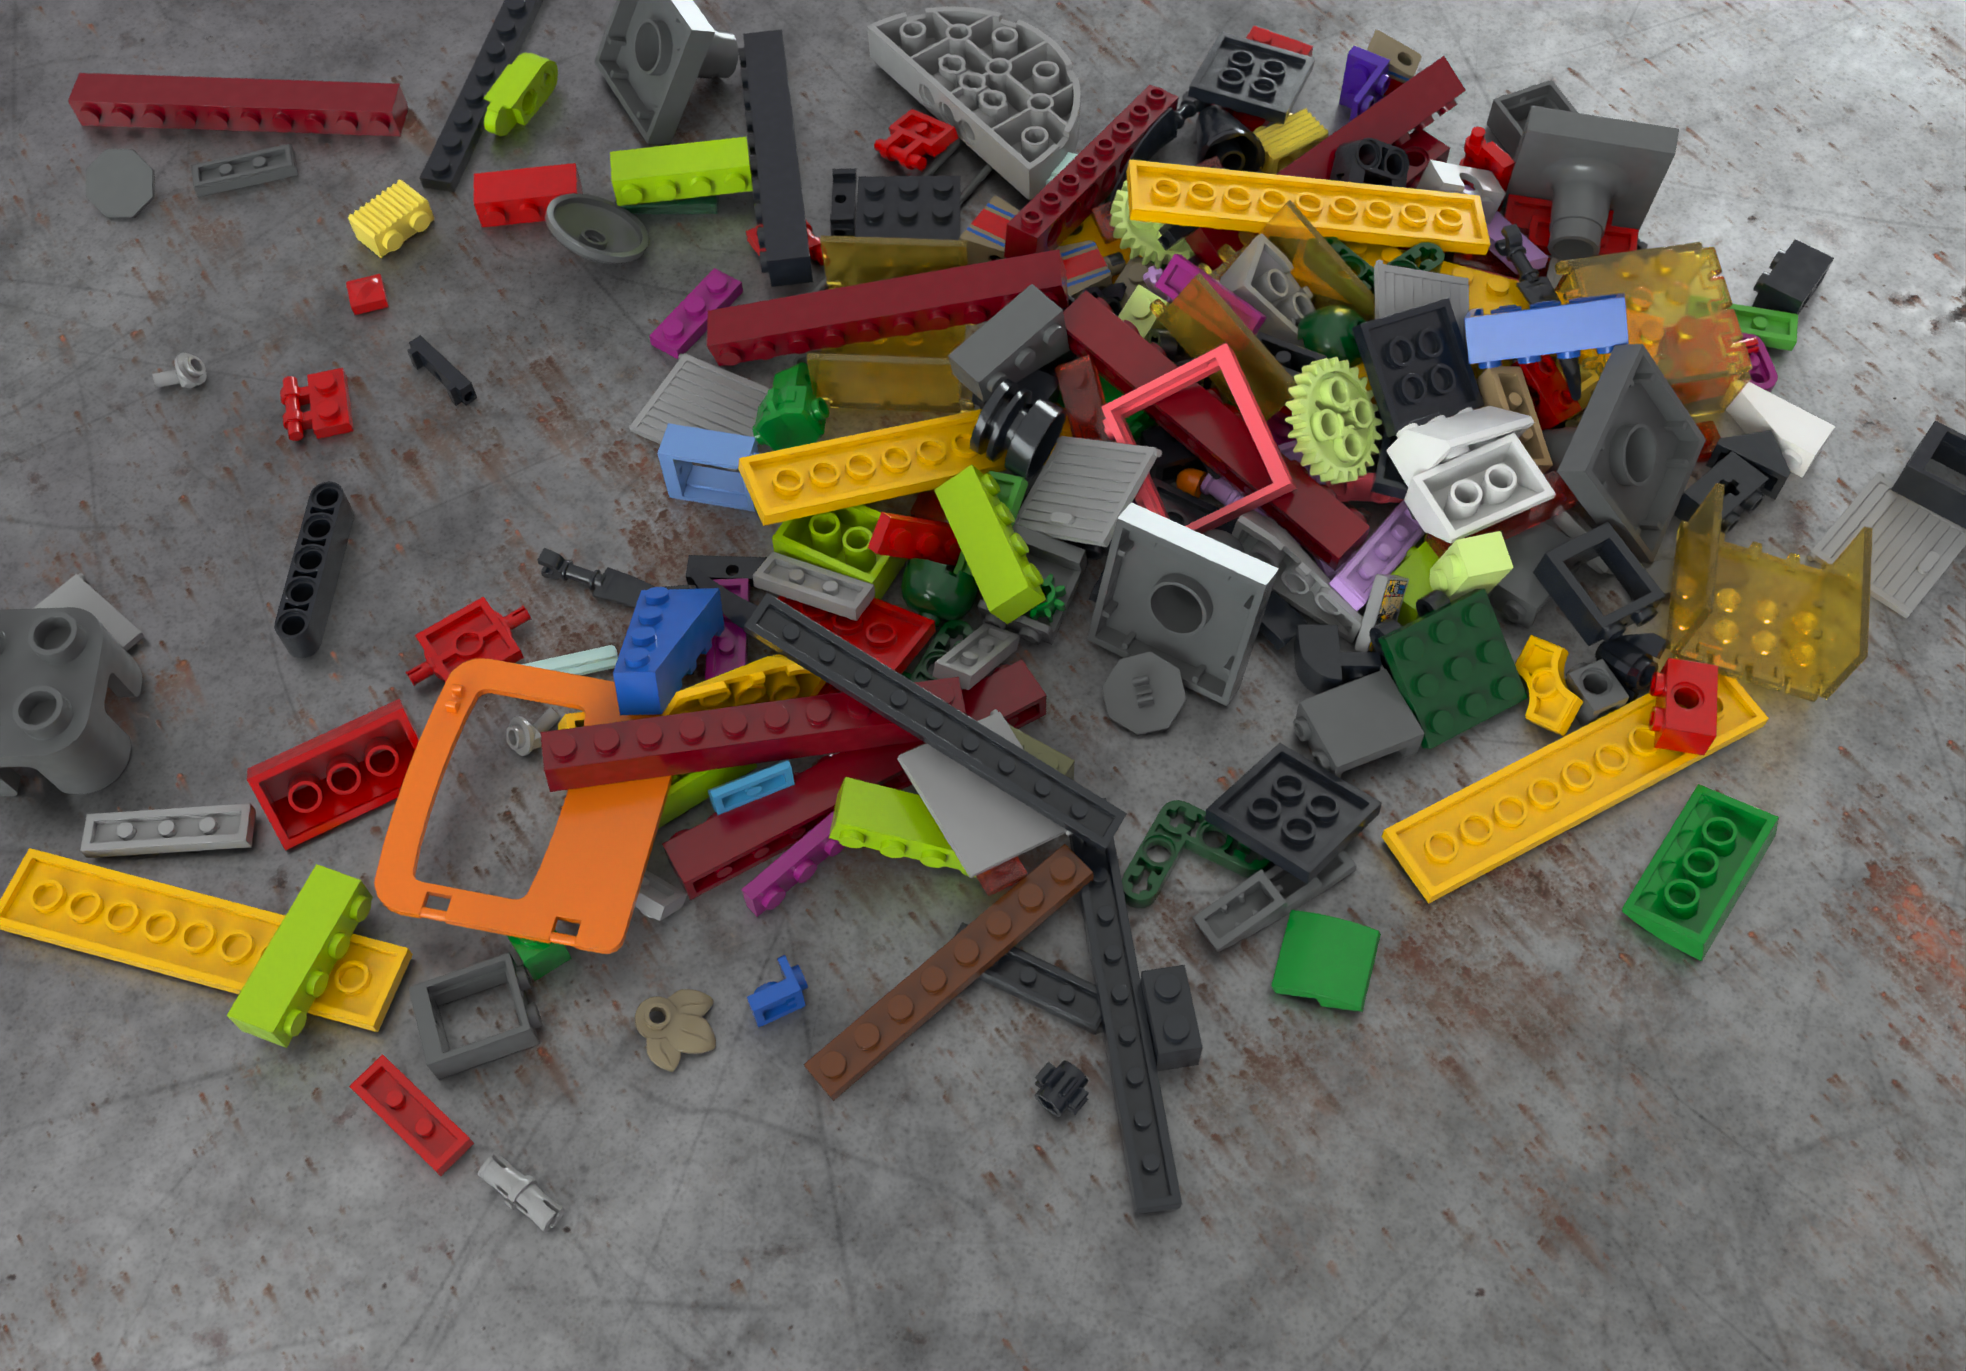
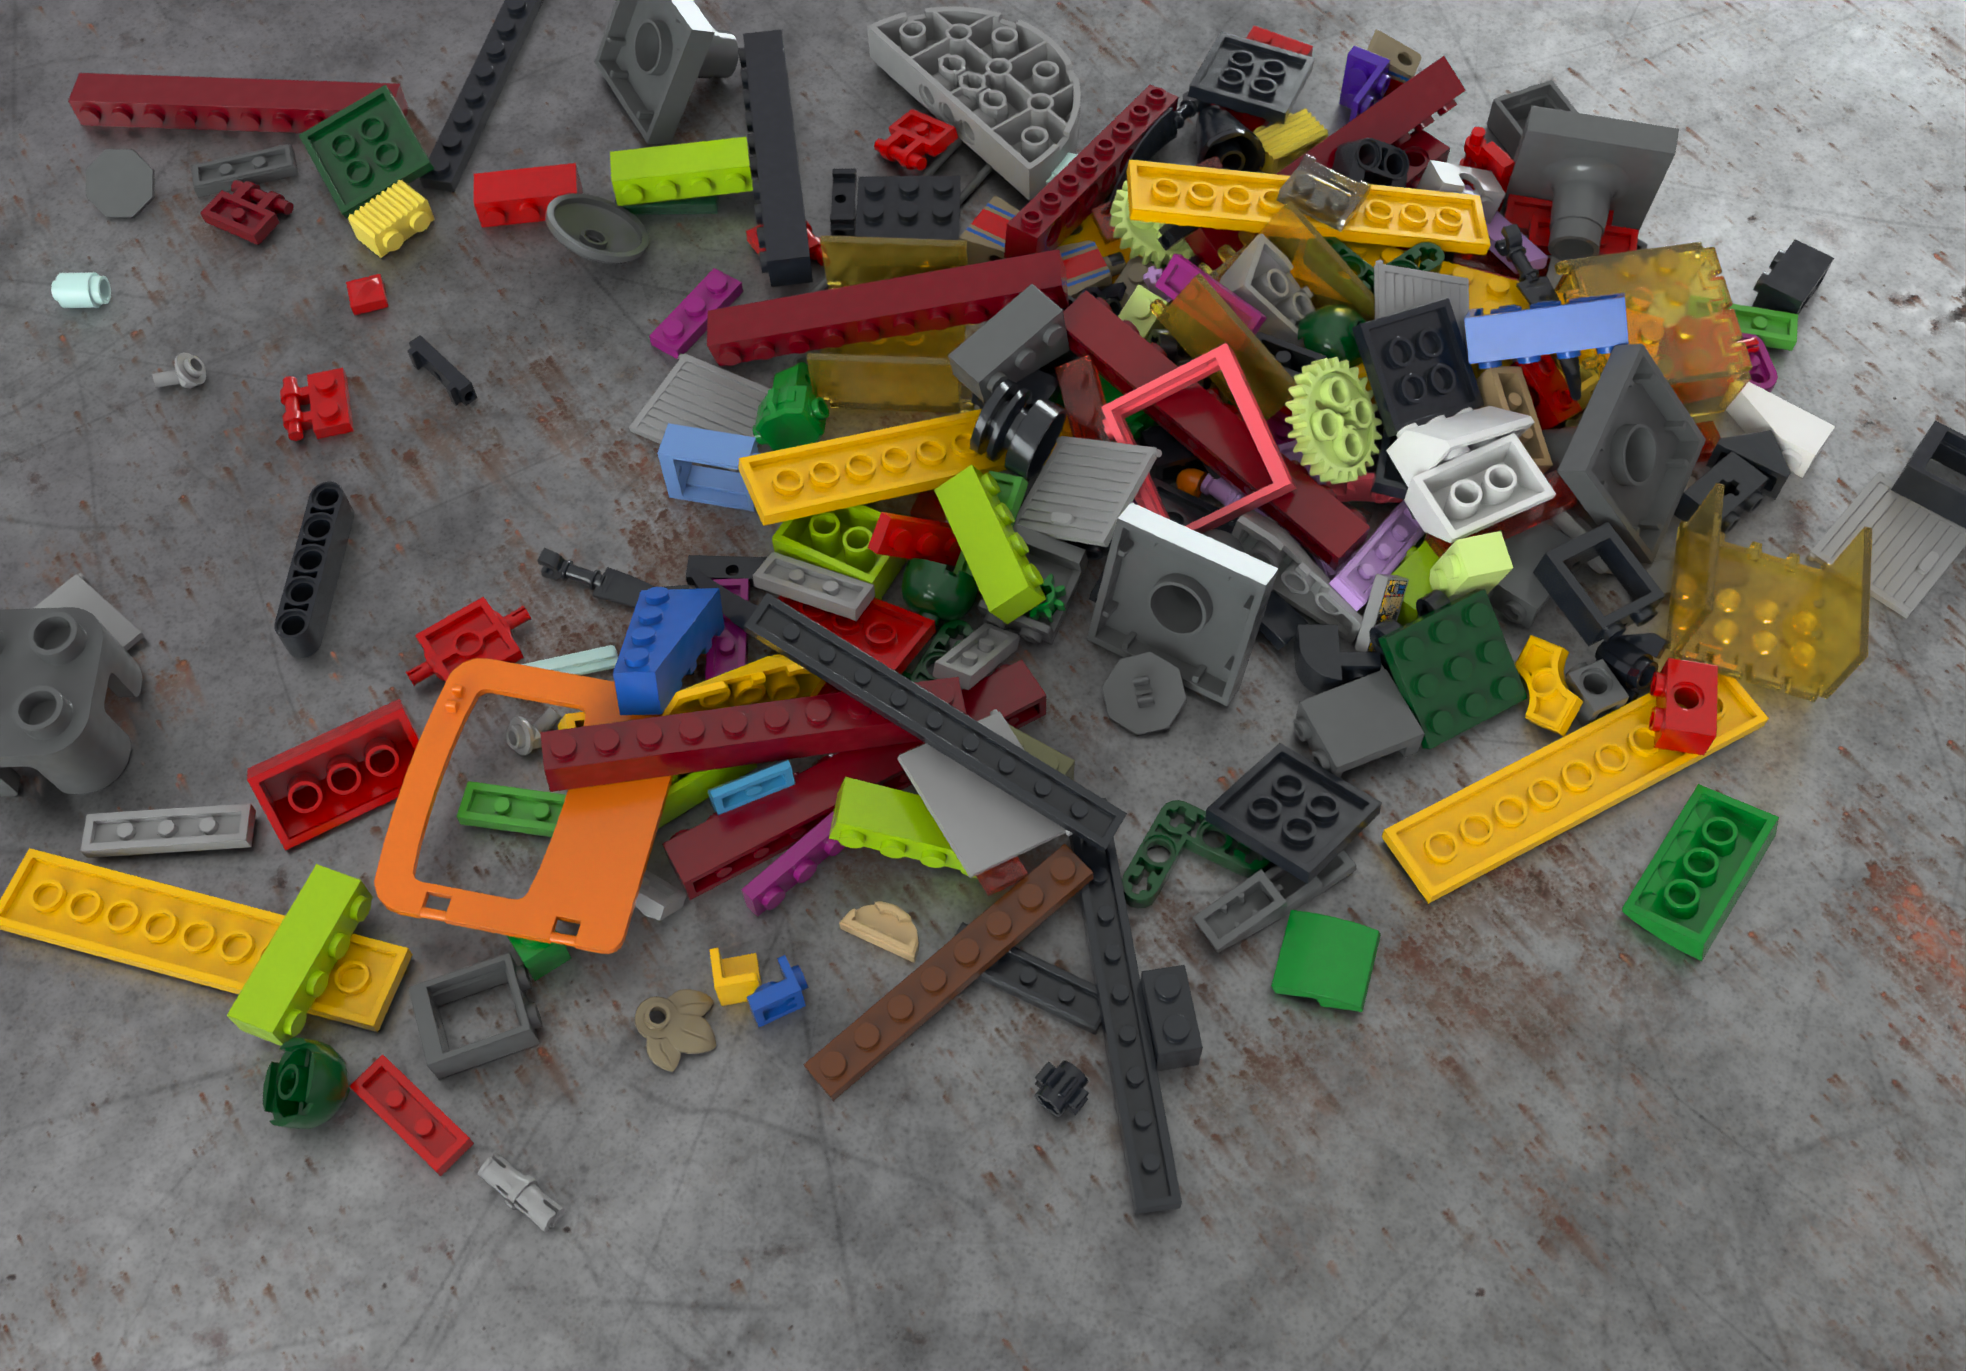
lime piece [484,53,558,136] -> none
none -> light aqua brick [51,272,111,308]
none -> dark red plate [200,180,294,245]
none -> dark green cylinder [263,1037,350,1129]
none -> dark green plate [299,84,435,219]
none -> bright green plate [456,781,566,837]
none -> yellow panel [709,947,762,1006]
none -> tan tile [839,901,919,963]
none -> clear smoke plate [1276,153,1372,232]

